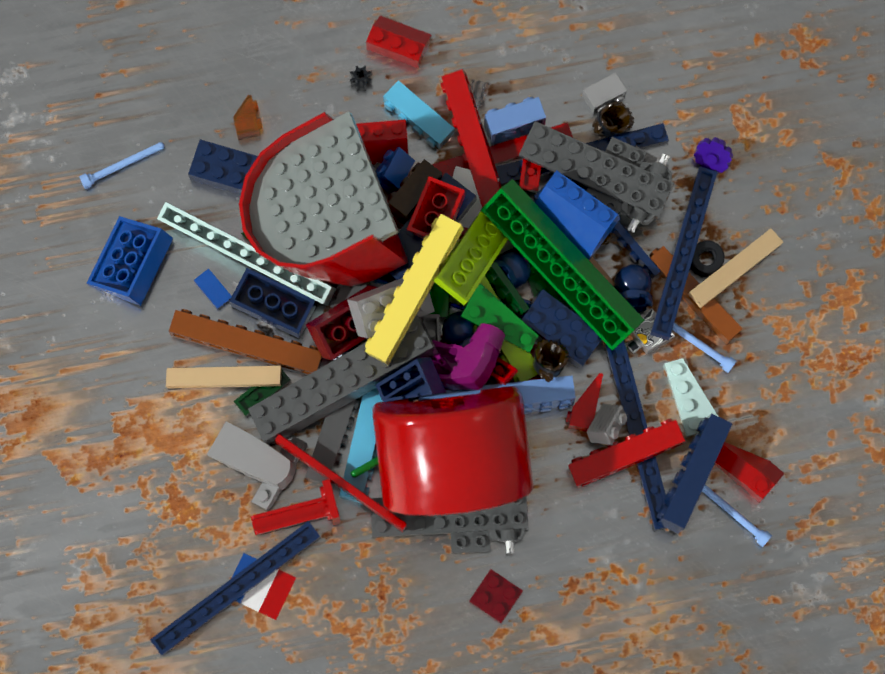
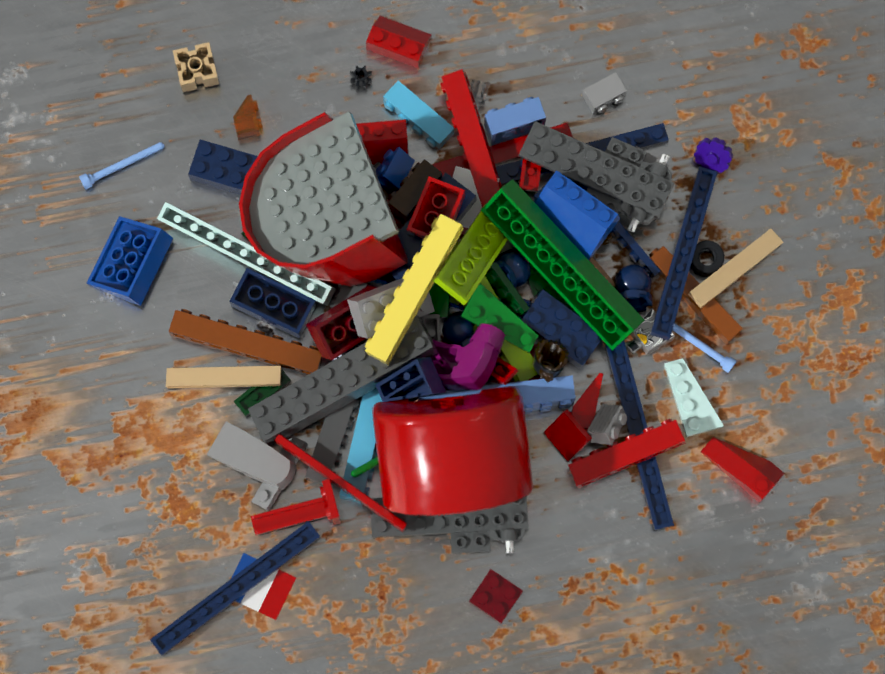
blue tile [194,268,232,310] -> none
dark brown hair [592,101,634,137] -> none
dark blue brick [656,413,733,534] -> none
light blue piece [702,485,773,547] -> none
none -> tan brick [172,42,219,92]
none -> red tile [543,409,592,461]

